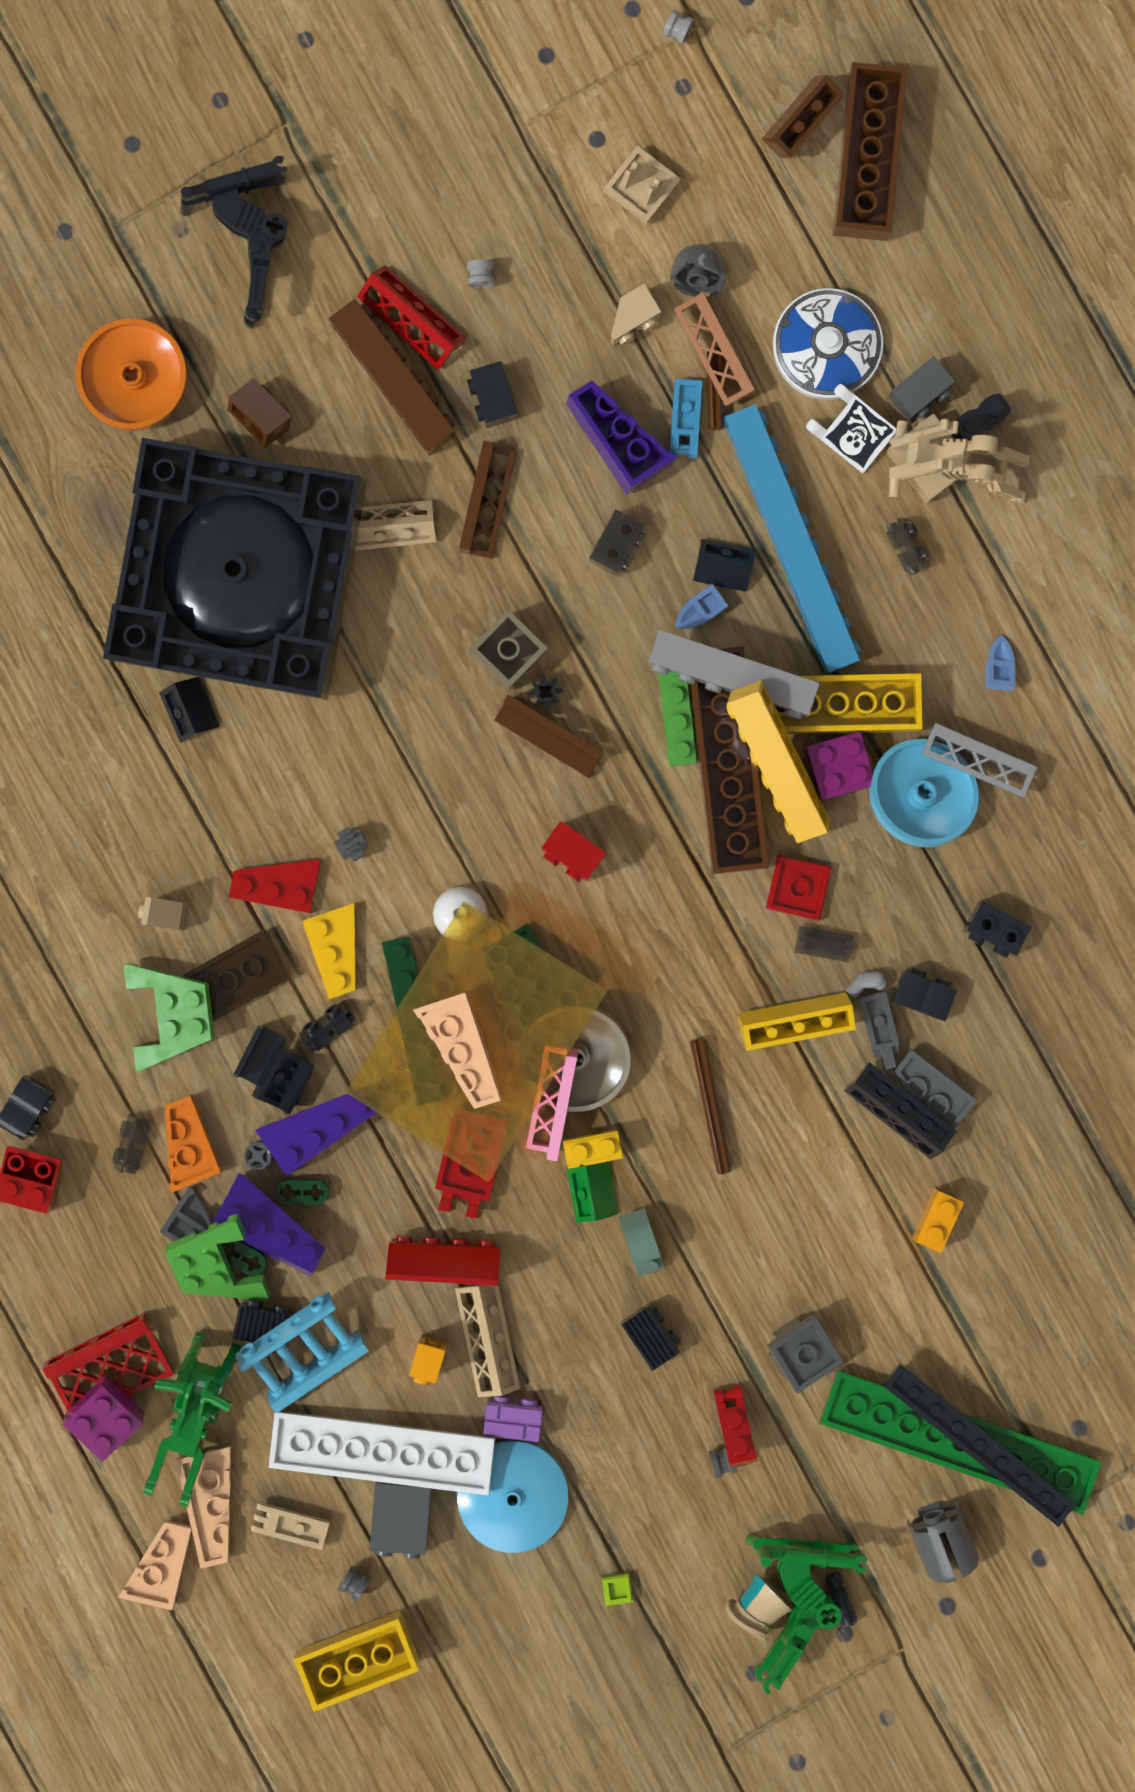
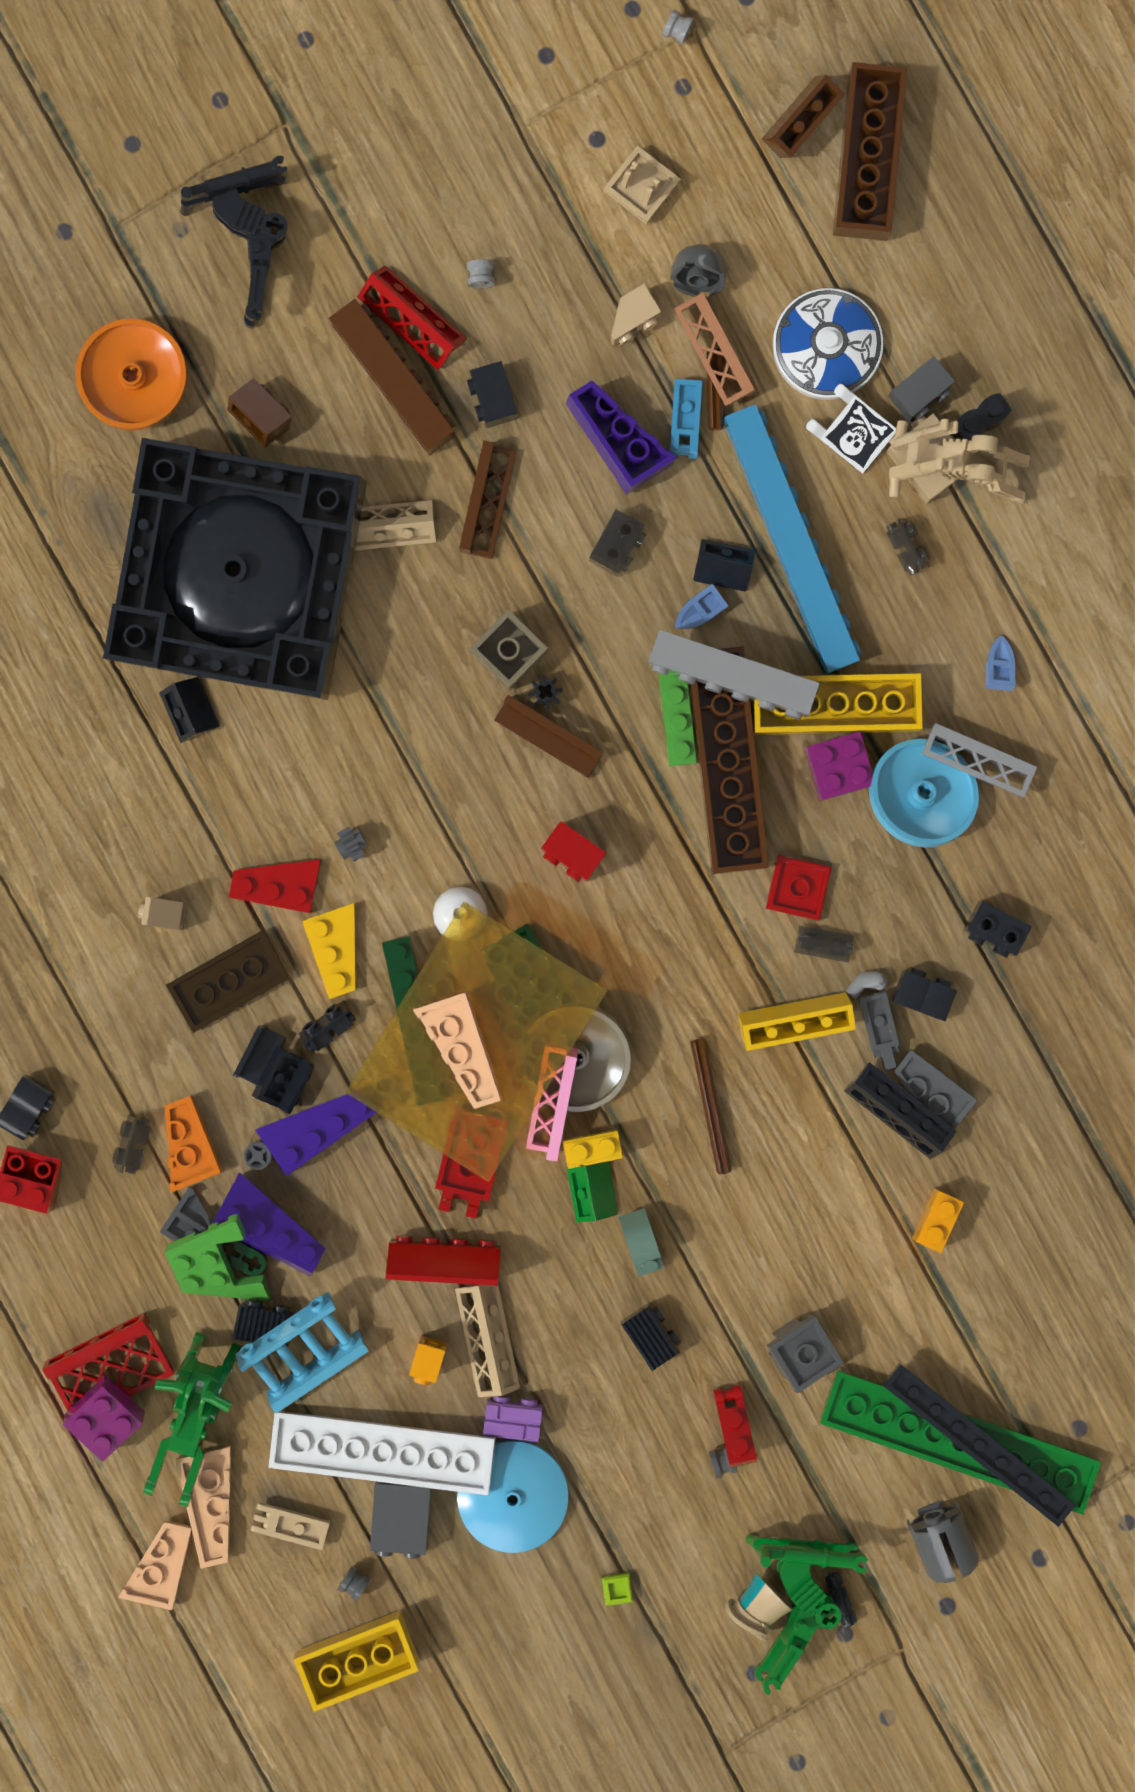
bright green wing [124,963,215,1071] -> none
dark green beam [276,1179,330,1205] -> none
yellow brick [726,680,830,843] -> none

